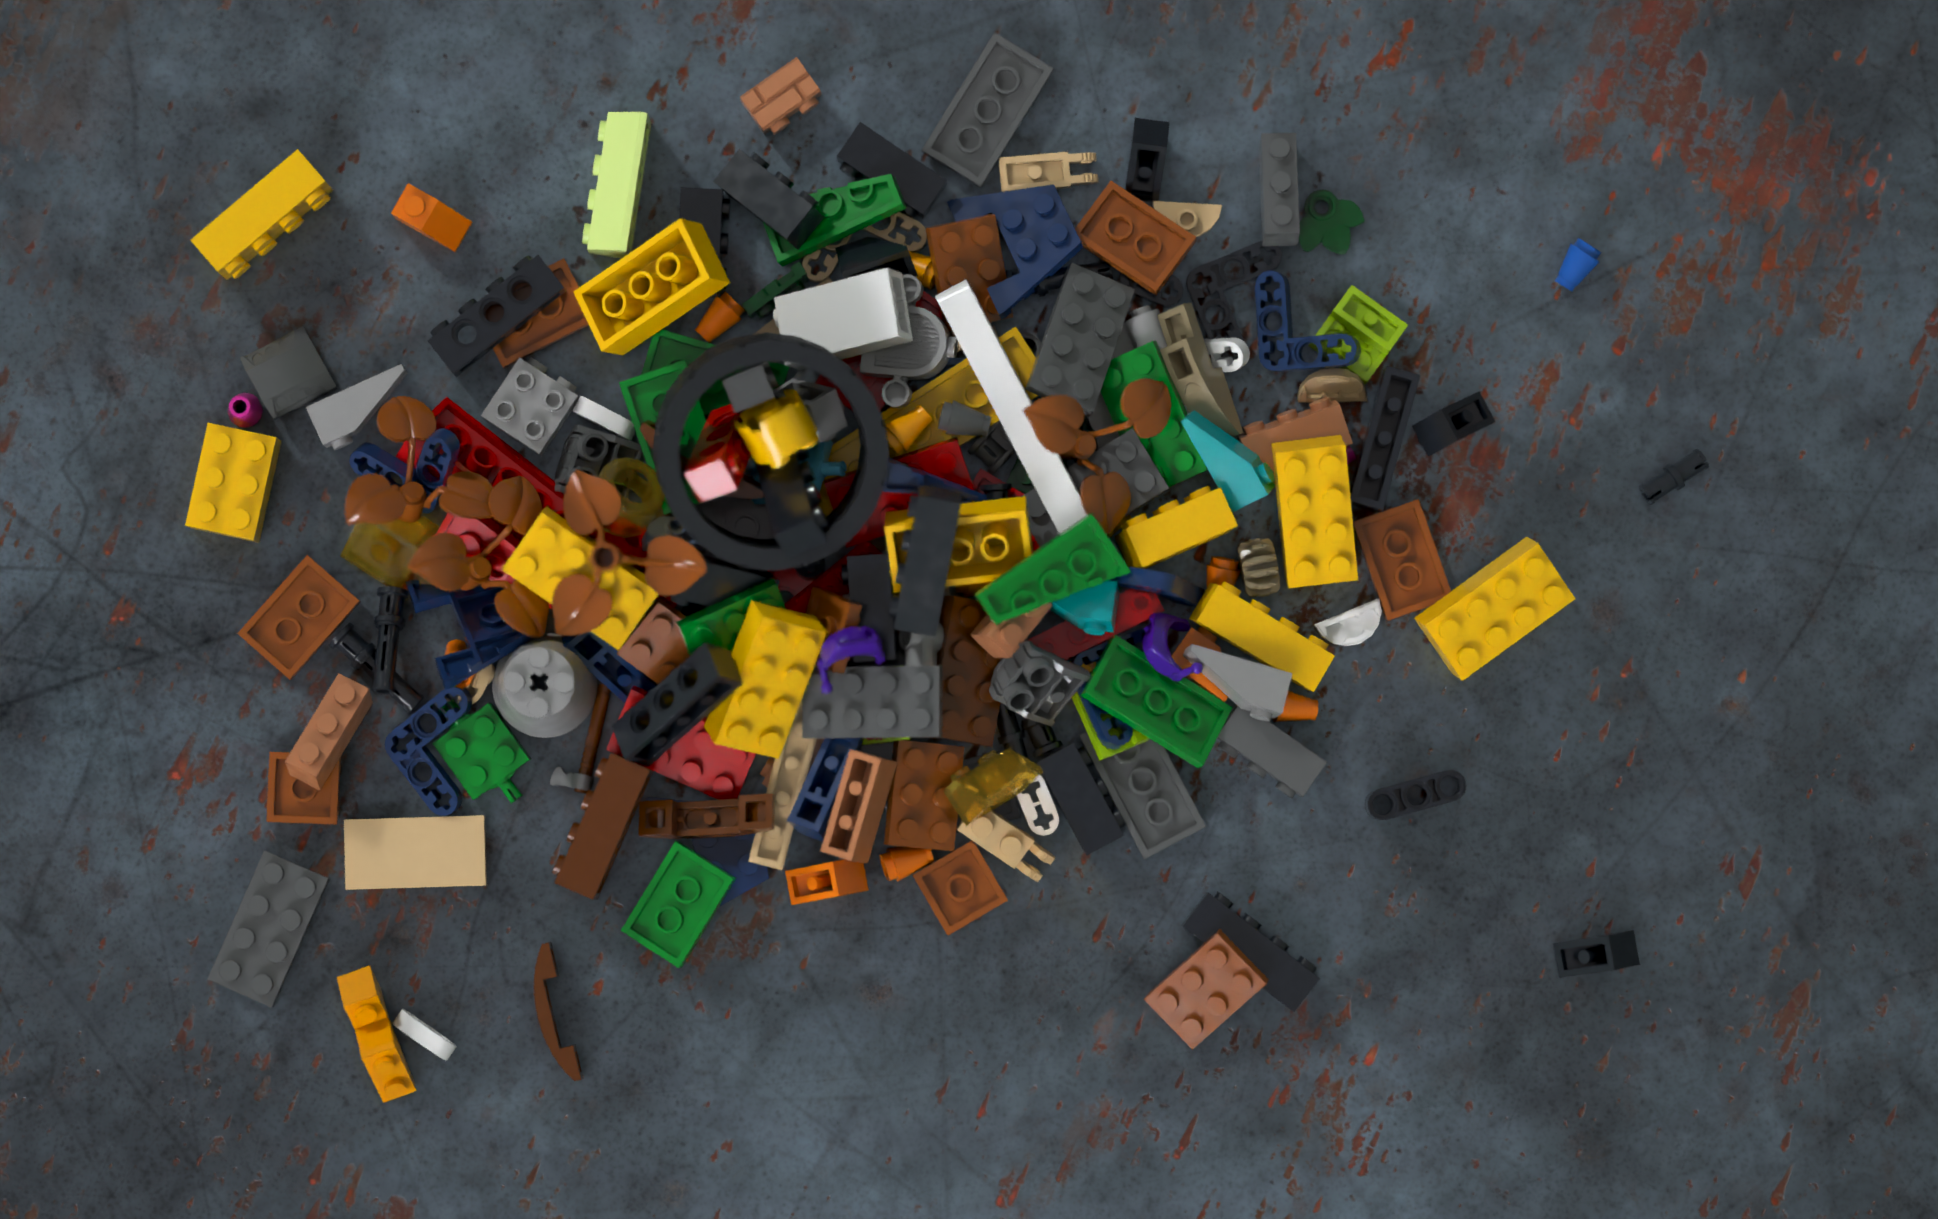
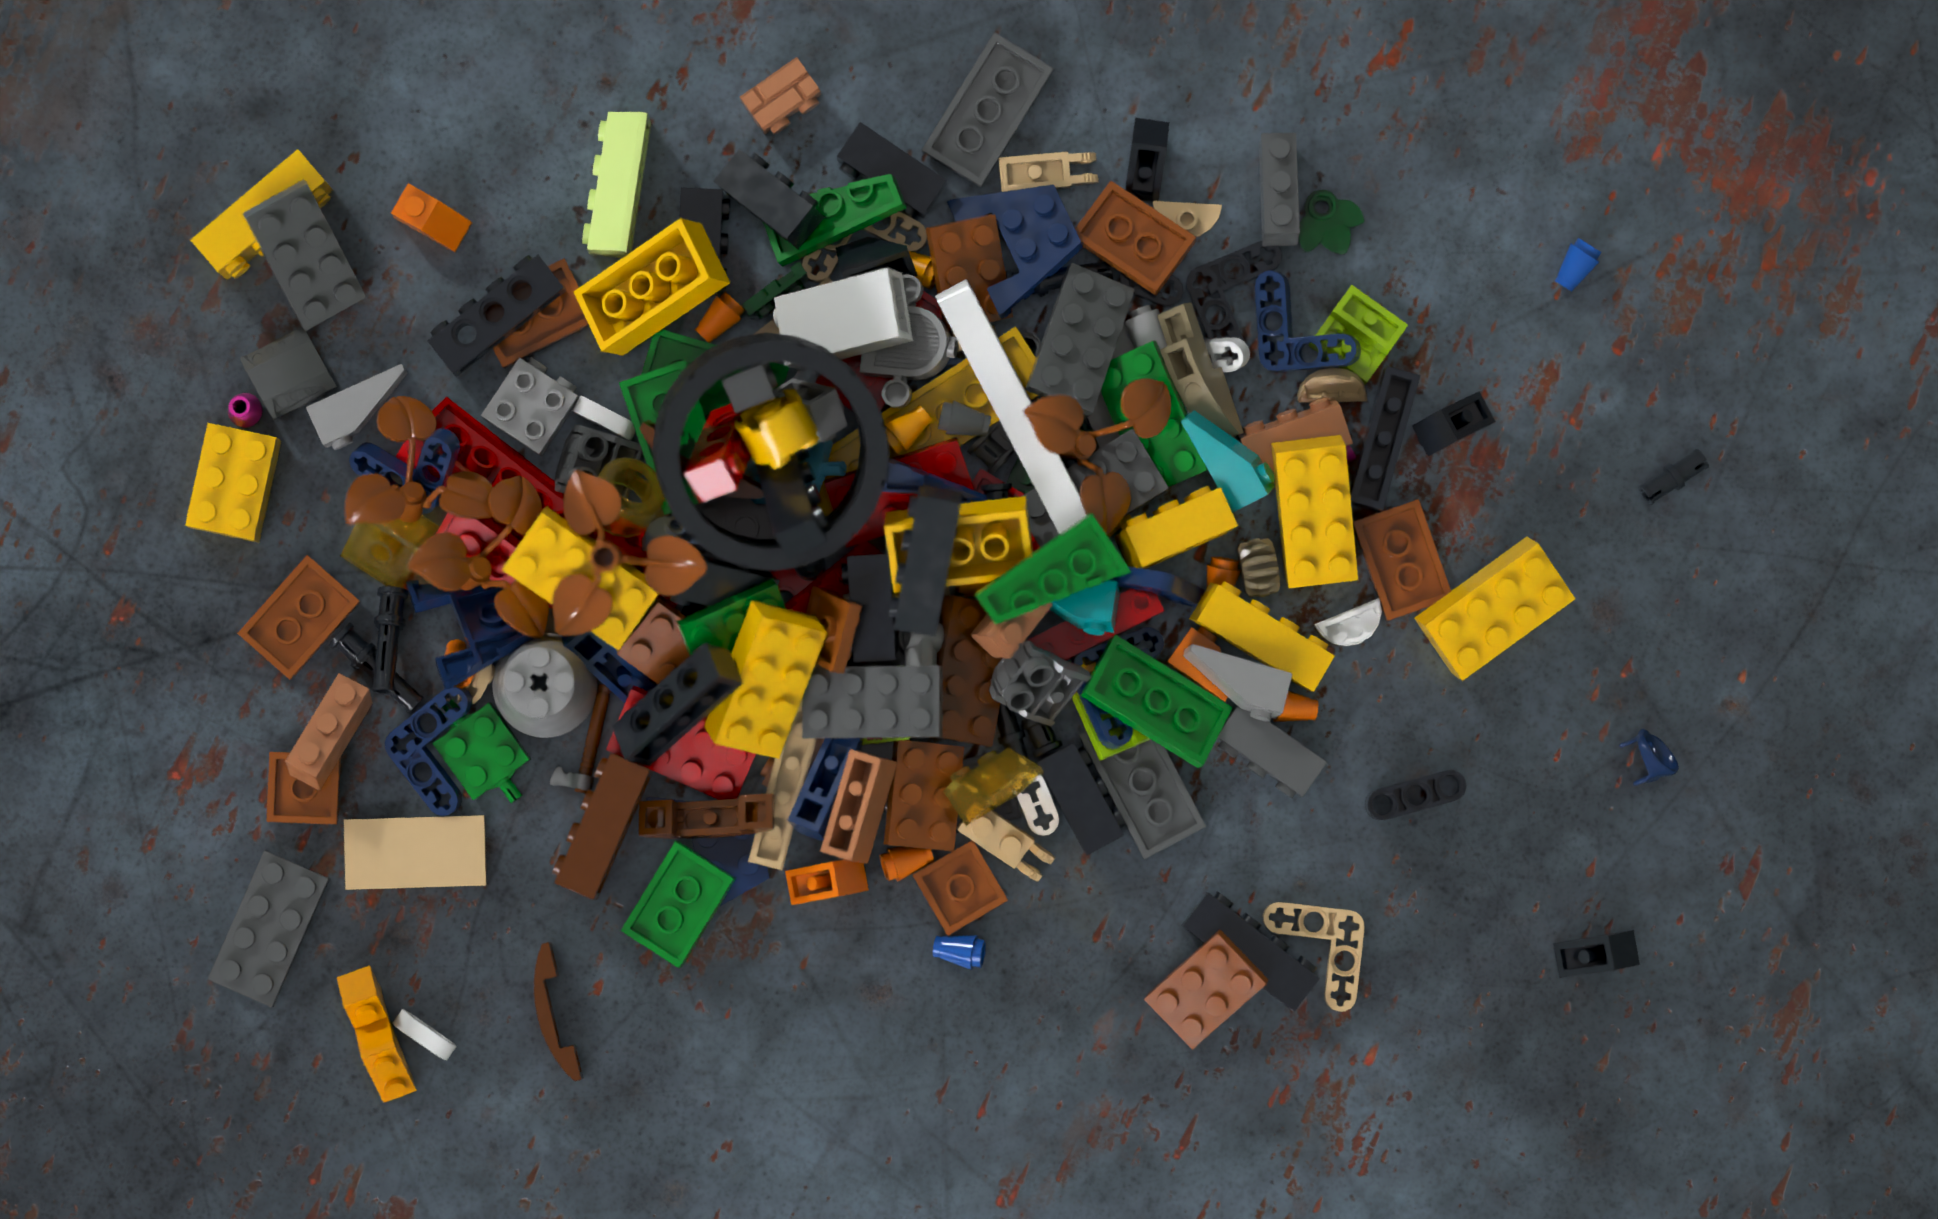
dark purple helmet [817,626,885,694] -> none
dark purple helmet [1142,613,1203,681] -> none
none -> dark grey plate [242,179,366,331]
none -> blue cone [933,935,986,970]
none -> tan beam [1263,902,1365,1012]
none -> dark blue piece [1619,729,1679,786]

